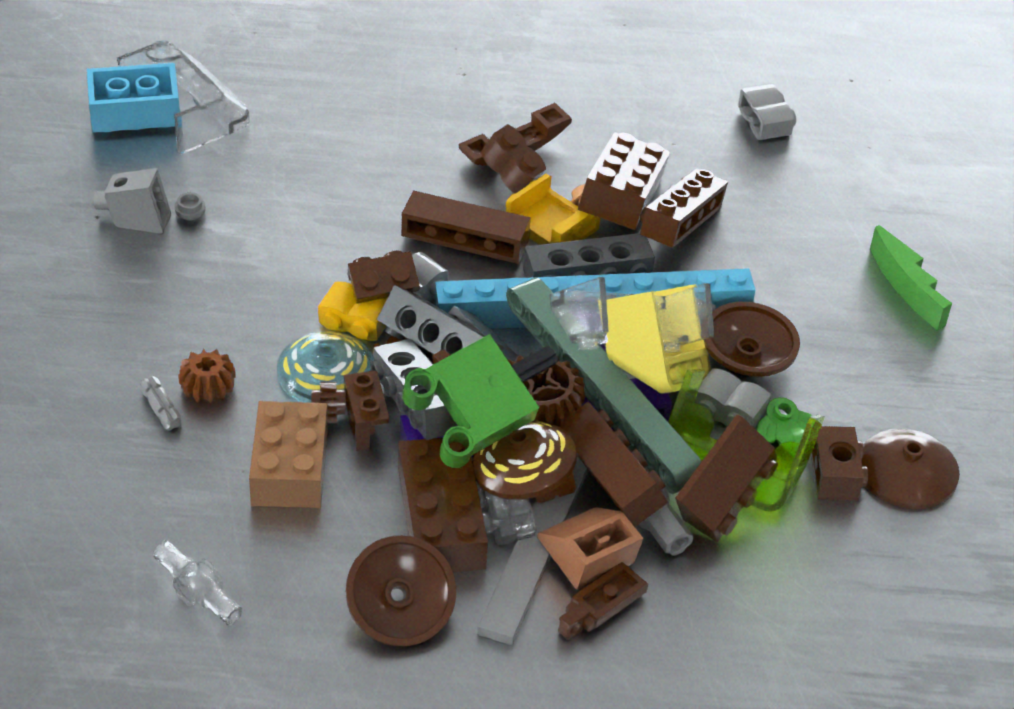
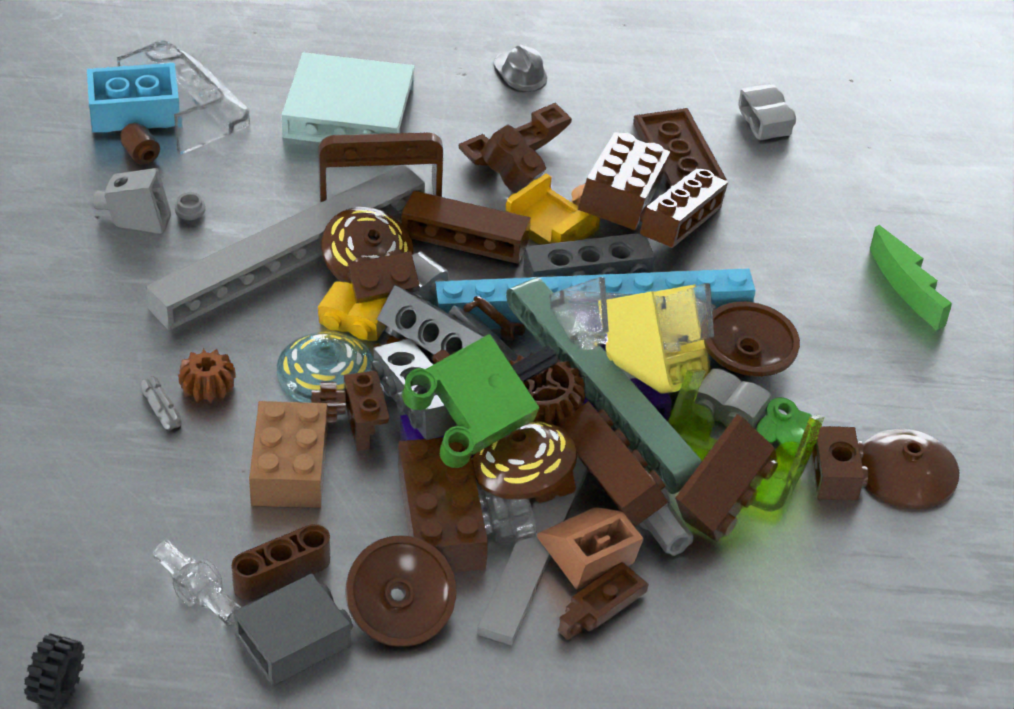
none -> black tyre [24,633,85,709]
none -> reddish brown brick [121,123,160,165]
none -> light grey brick [146,165,425,330]
none -> reddish brown beam [231,524,331,600]
none -> dark grey brick [234,574,353,686]
none -> light aqua panel [282,52,414,142]
none -> reddish brown windscreen [318,132,443,203]
none -> reddish brown dish [321,207,414,283]
none -> reddish brown piece [463,296,526,341]
none -> flat silver piece [494,45,547,92]
none -> reddish brown tile [633,108,727,190]

